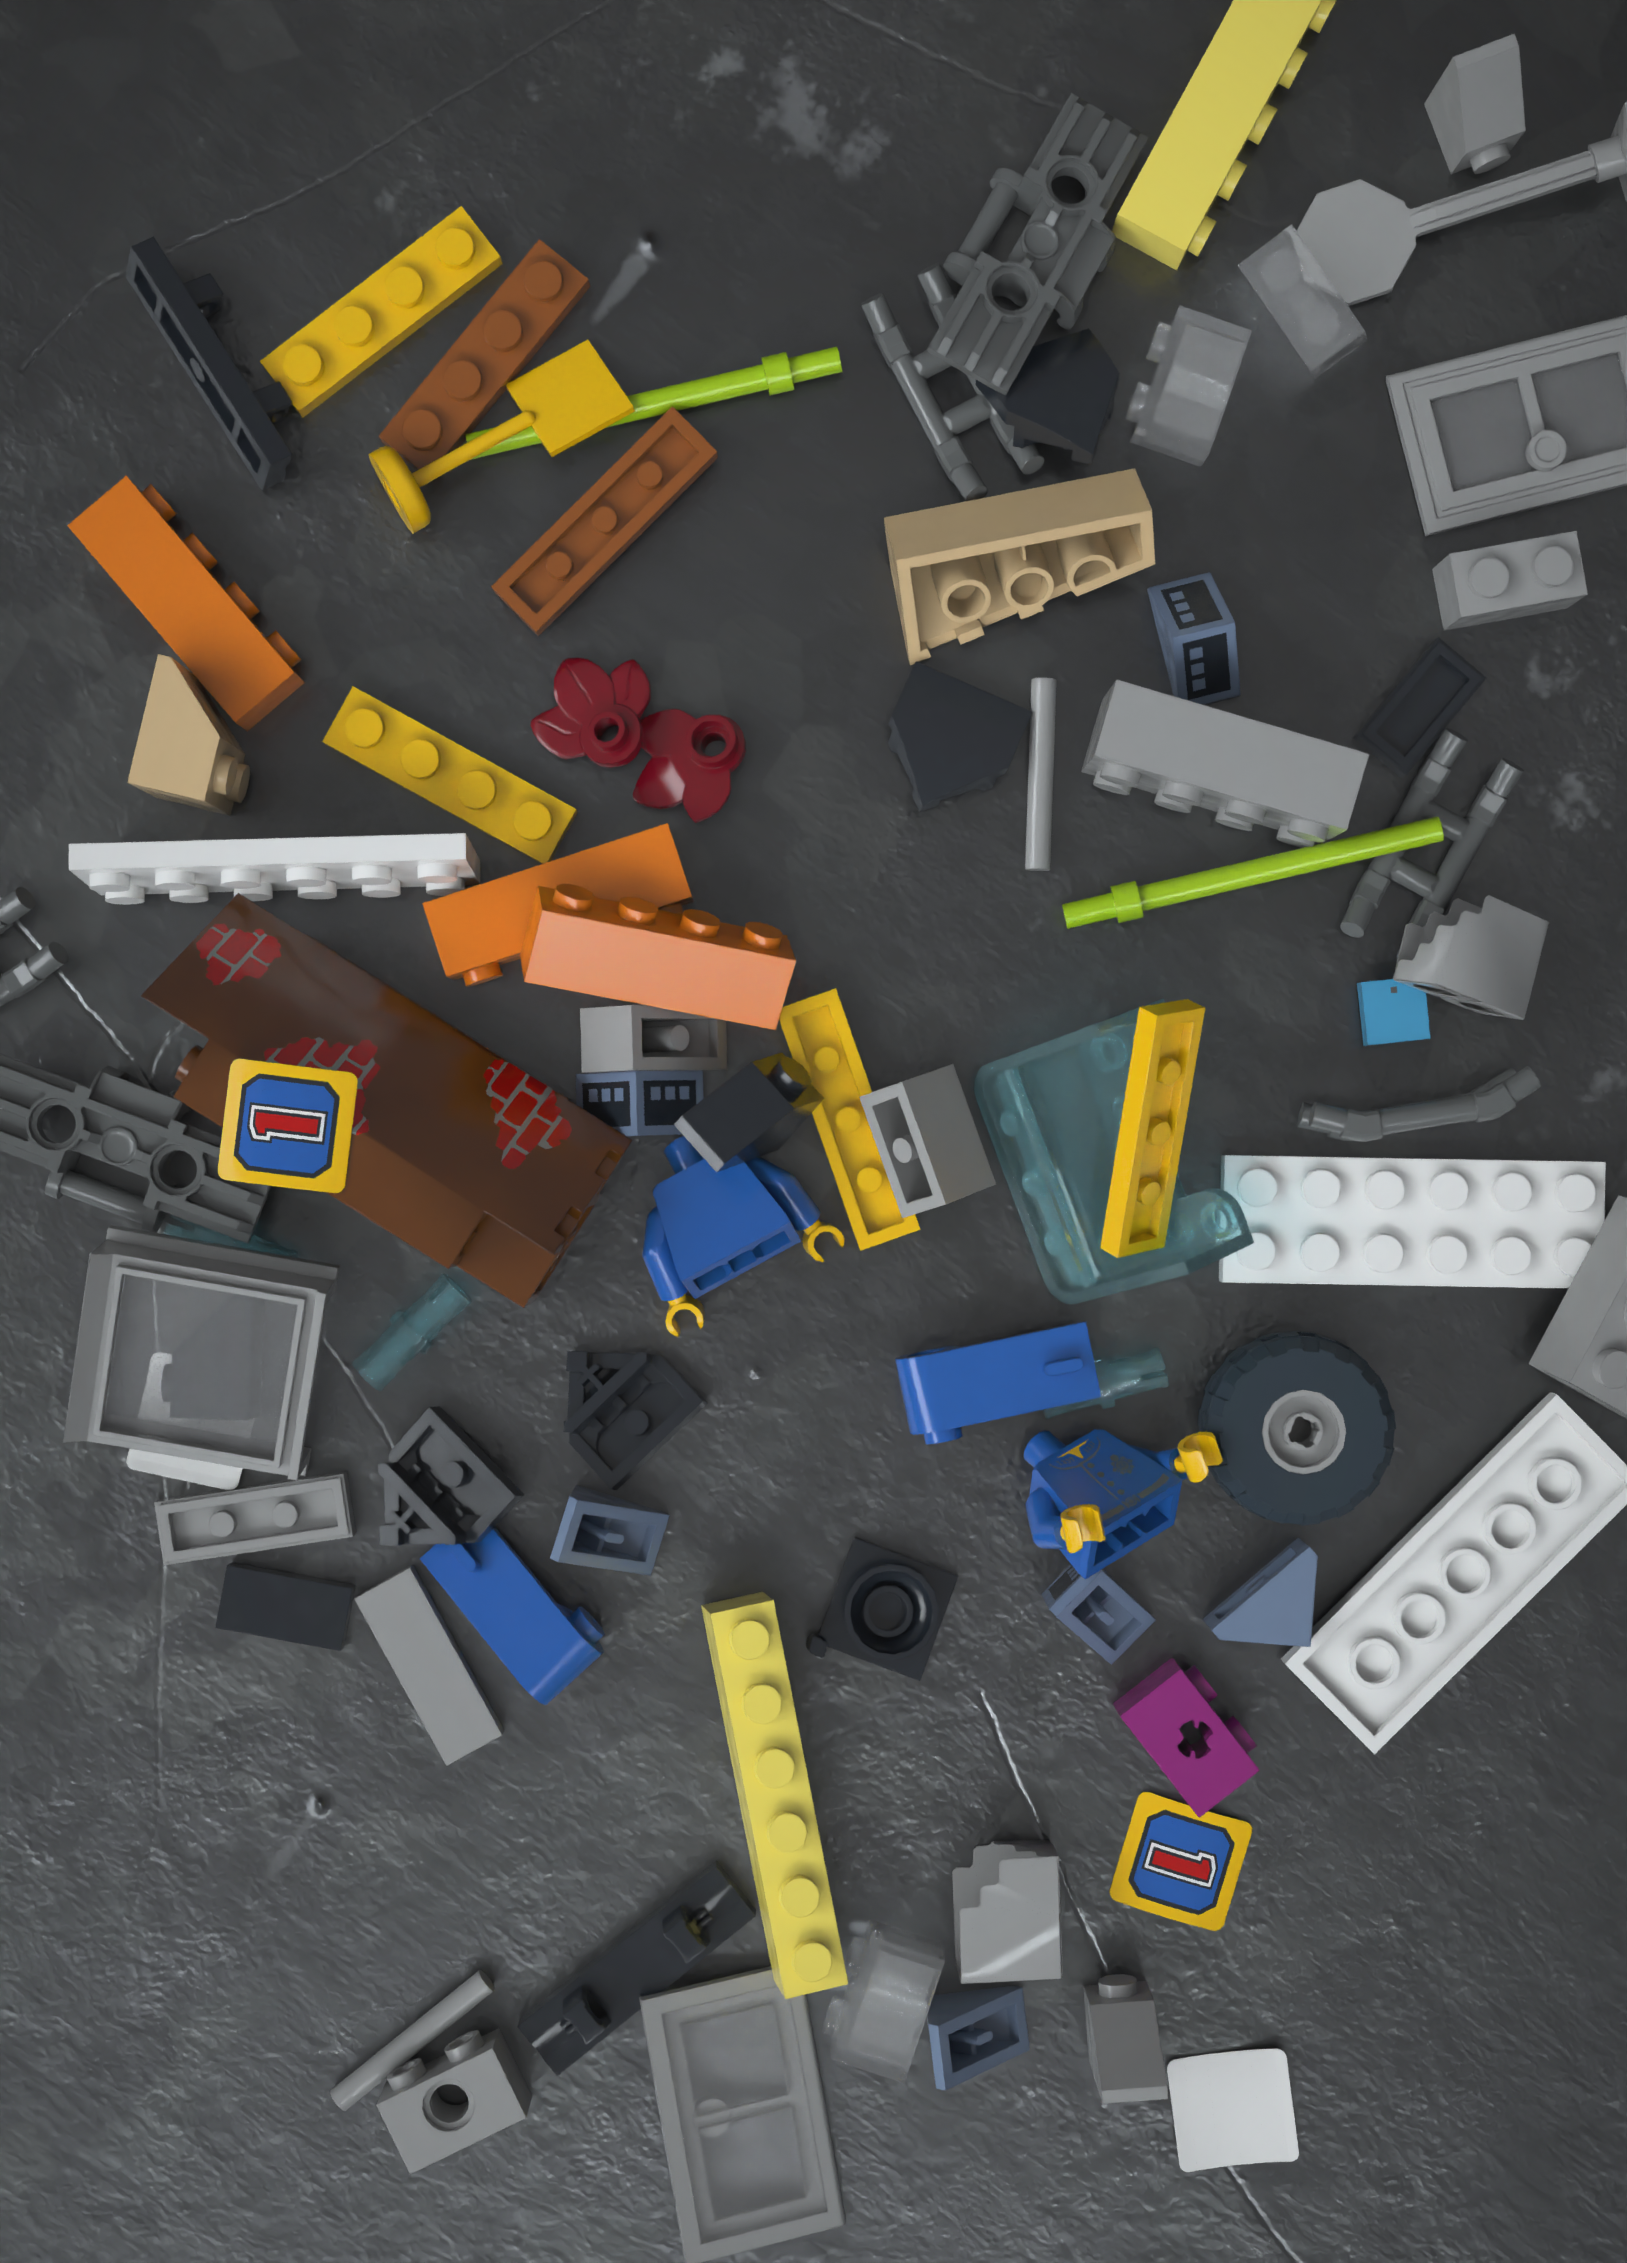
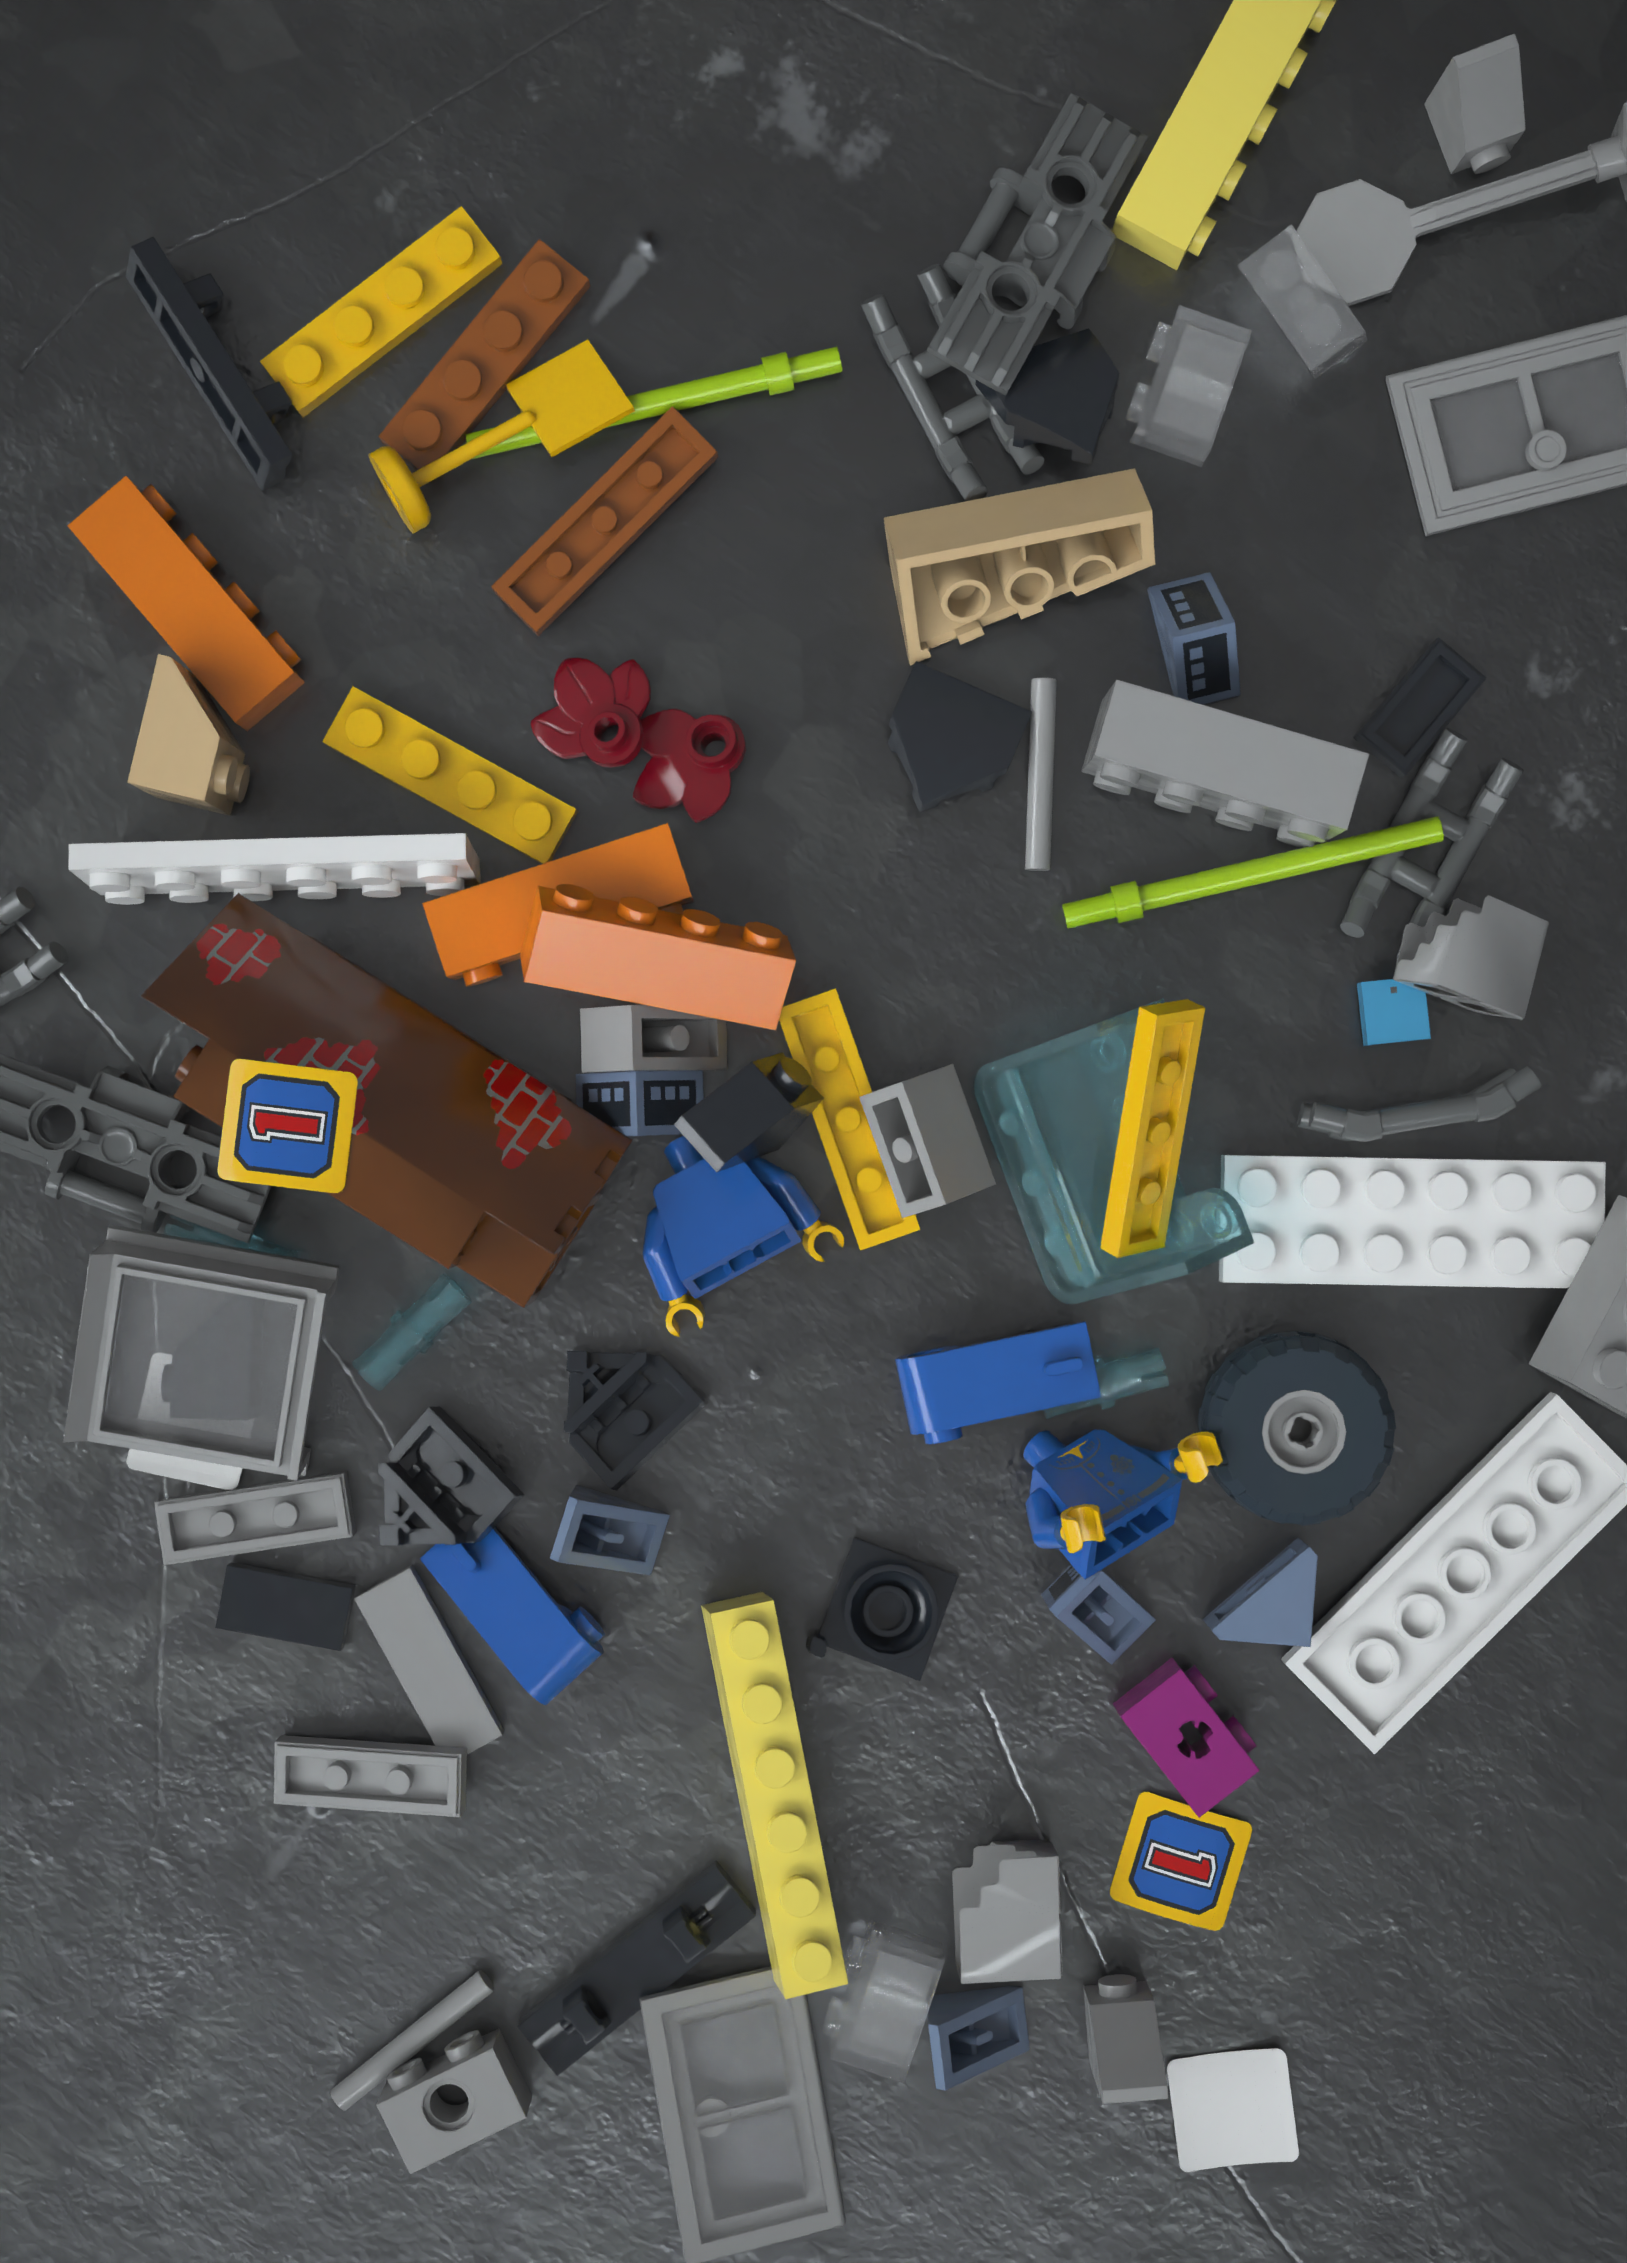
light grey brick [1432,531,1588,631] -> none
none -> light grey tile [274,1735,467,1817]

